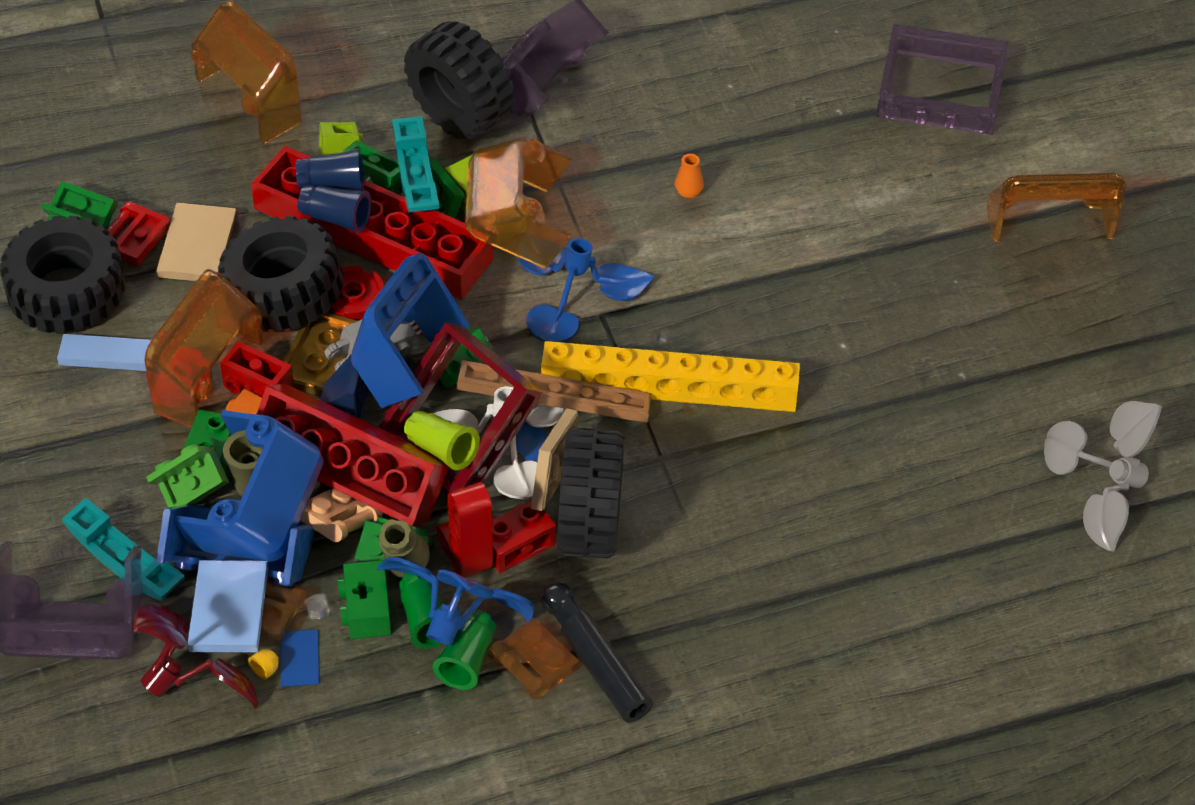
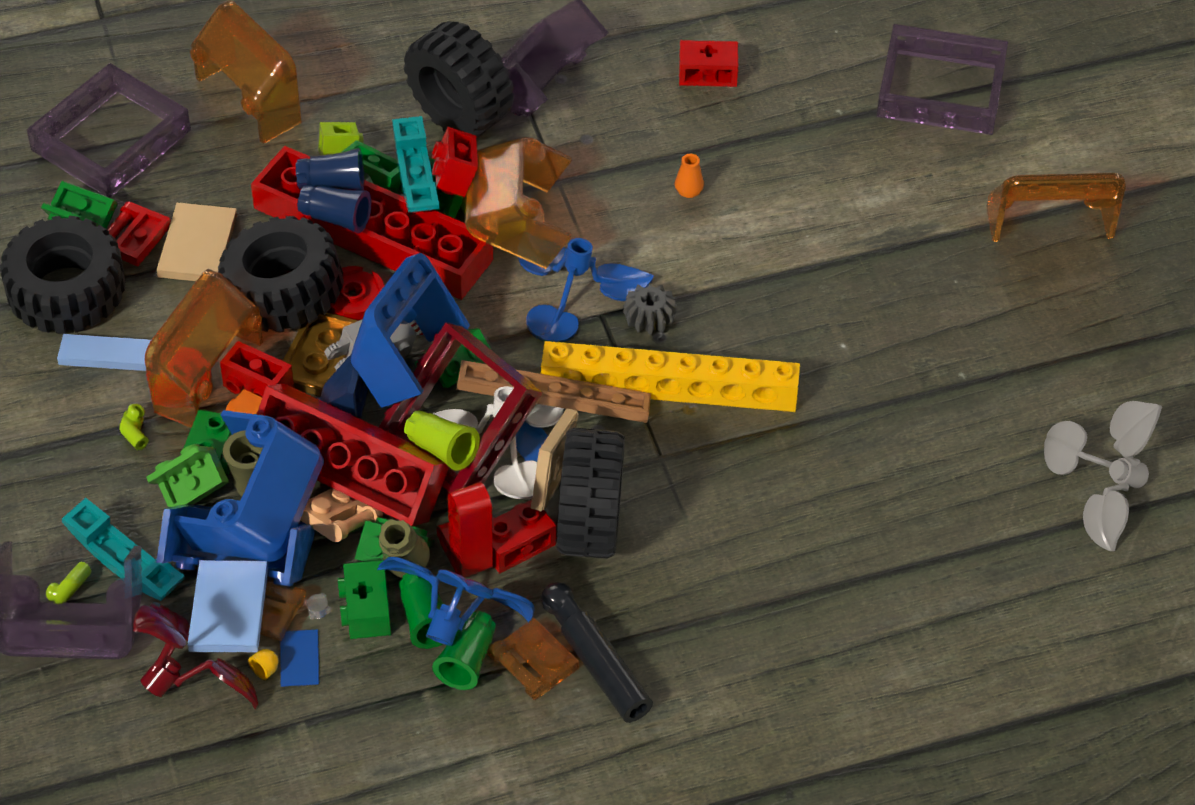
none -> clear purple window [27,63,191,198]
none -> lime arm [46,562,91,604]
none -> lime arm [119,404,149,450]
none -> red brick [432,127,478,197]
none -> dark grey gear [623,282,677,336]
none -> red brick [679,40,738,87]

